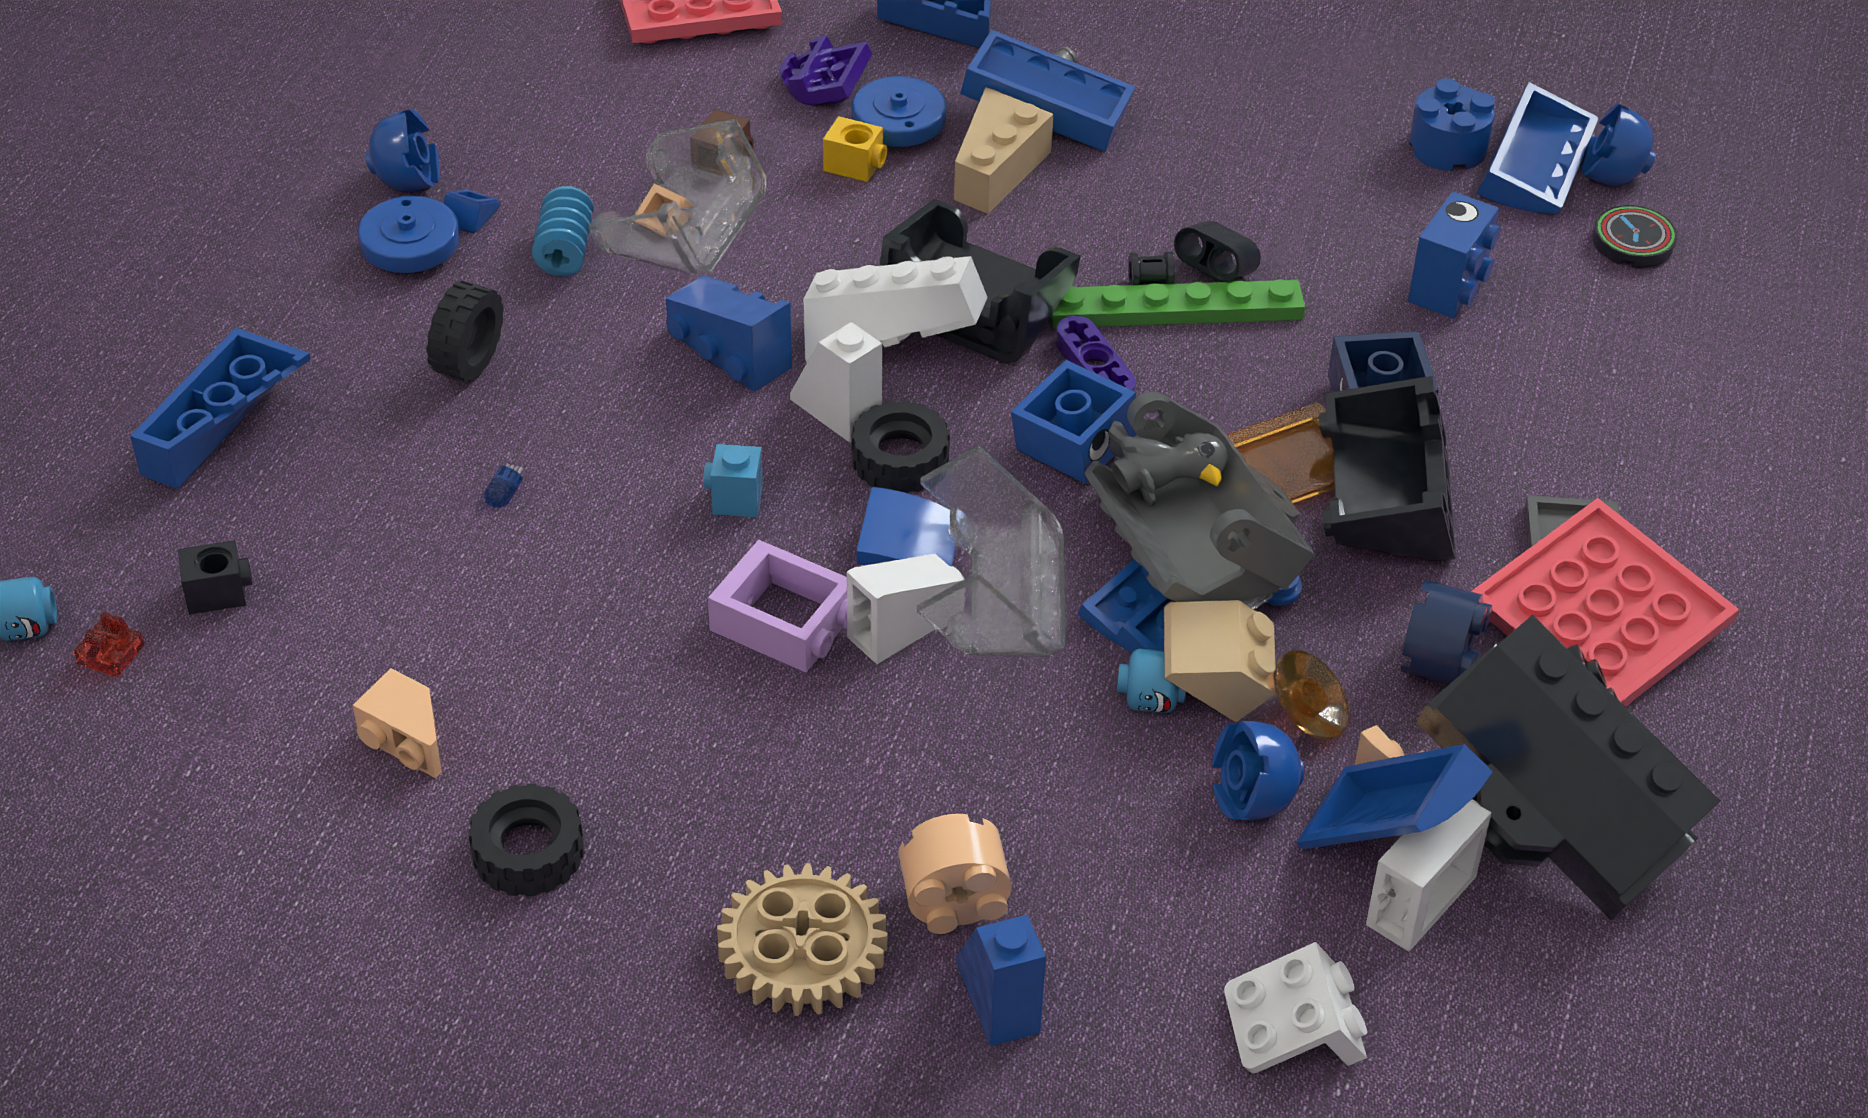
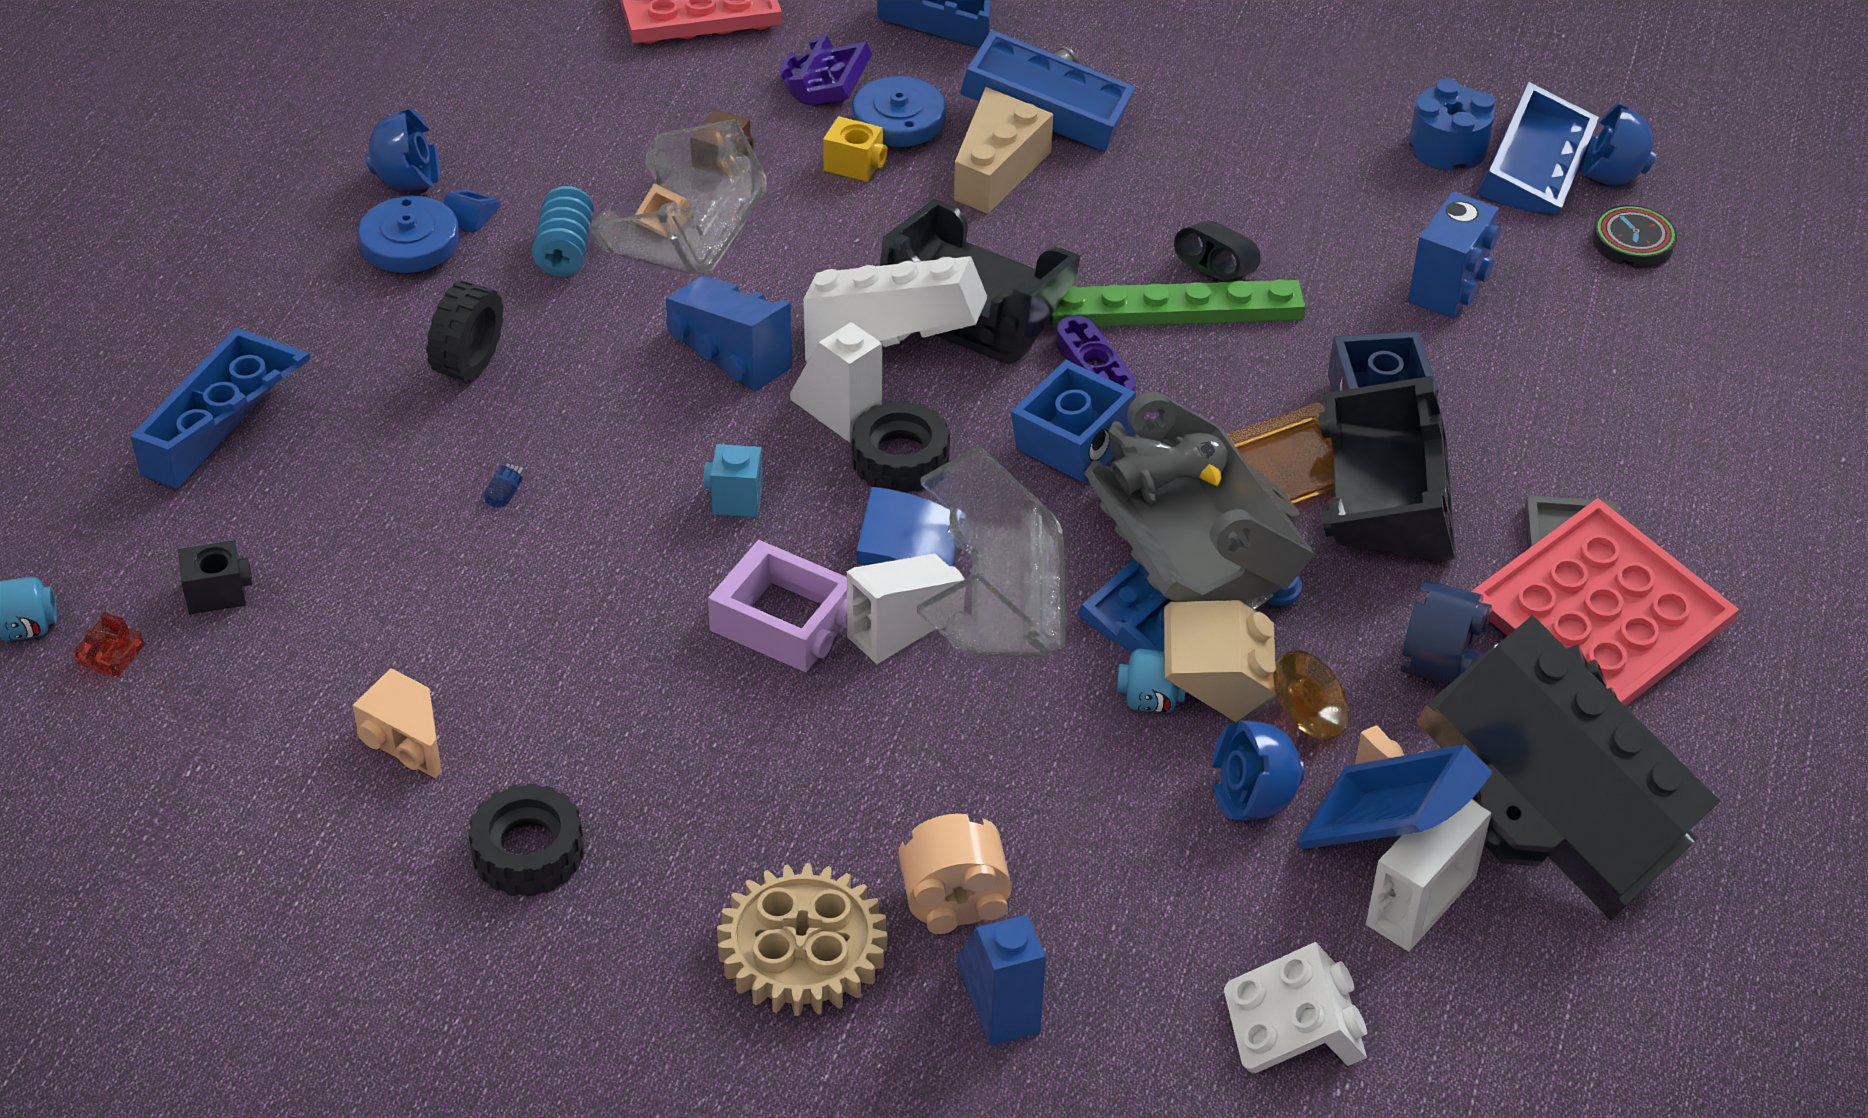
black bush [1128,252,1175,285] -> none

